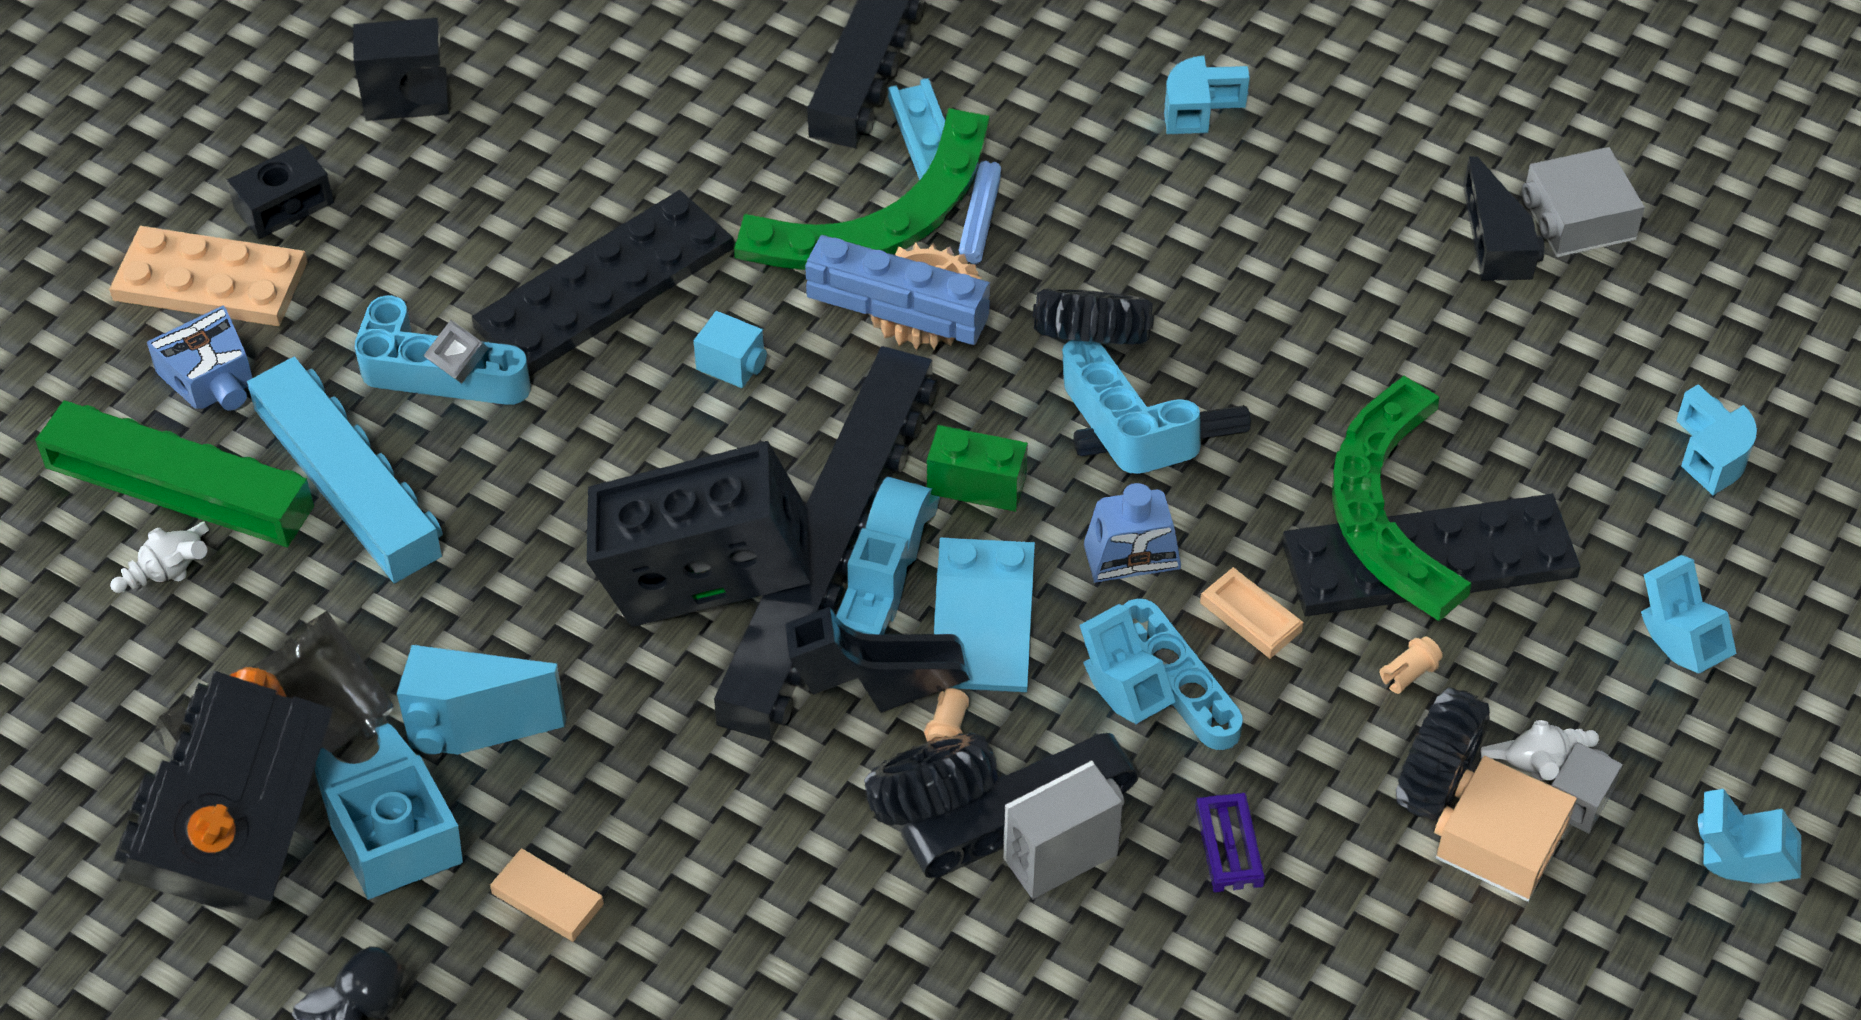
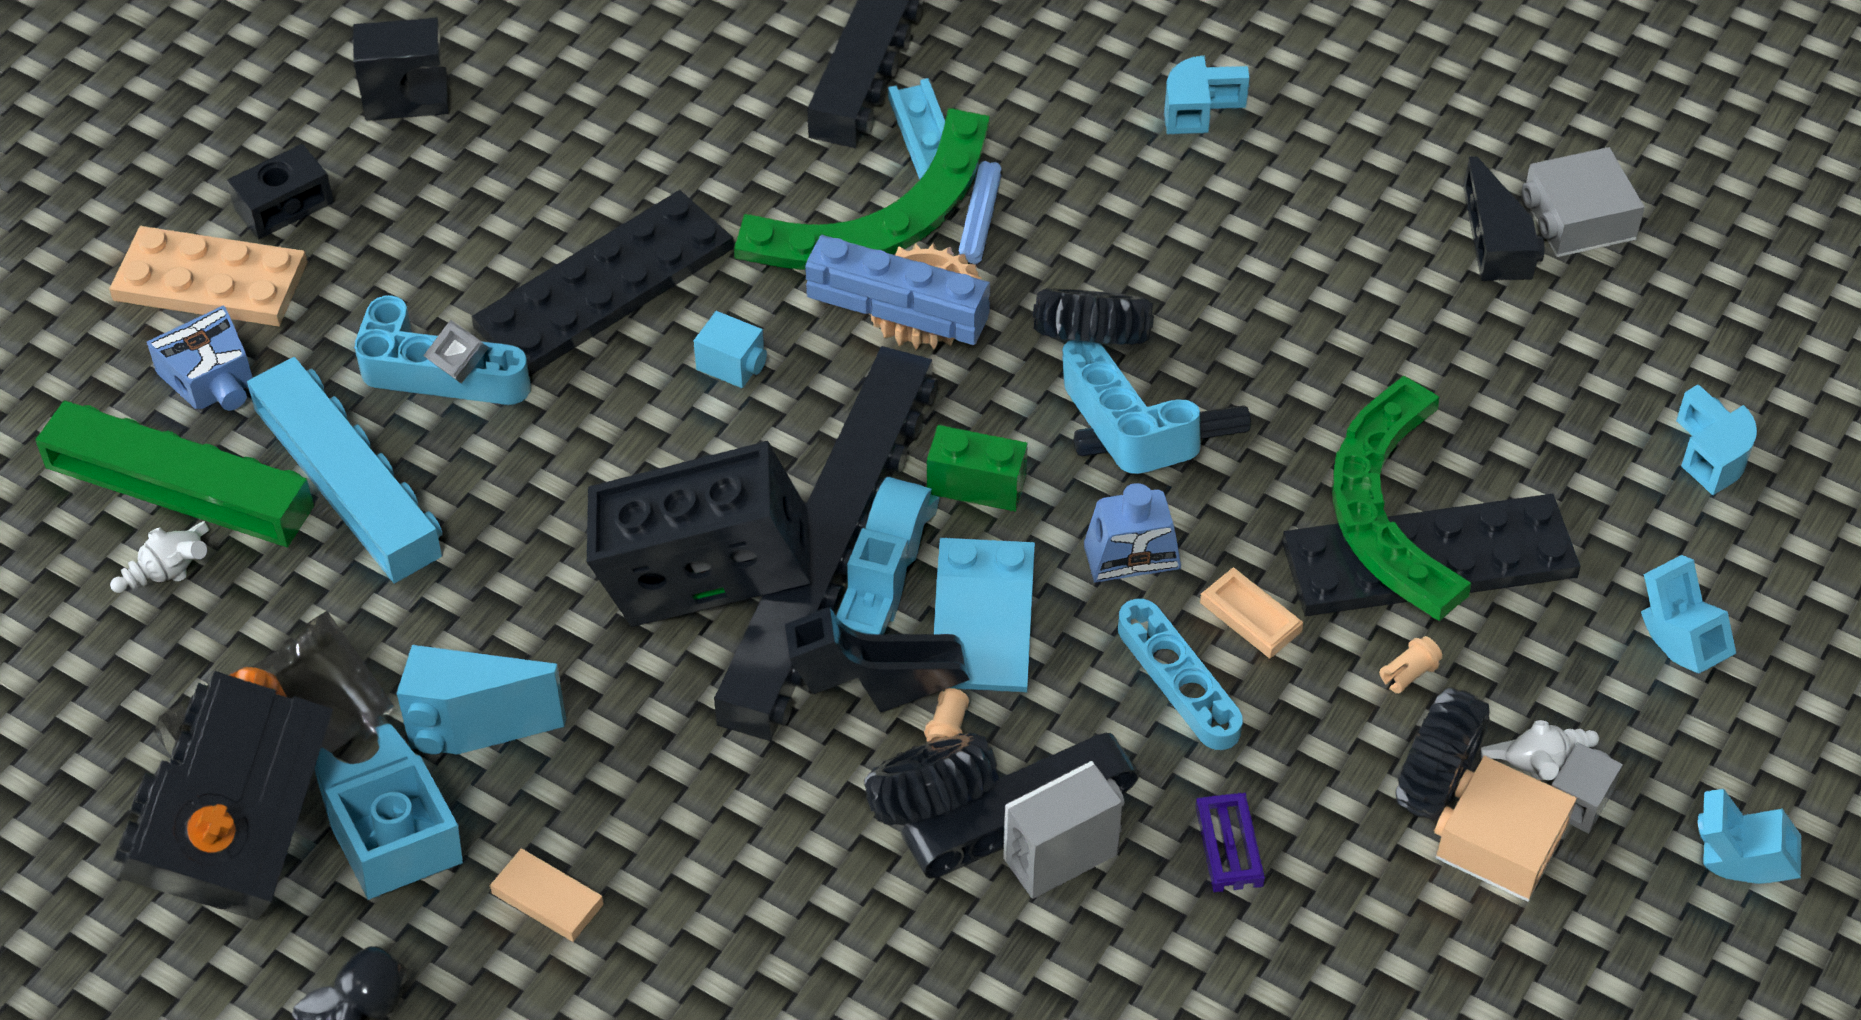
medium azure brick [1079,604,1175,724] -> none

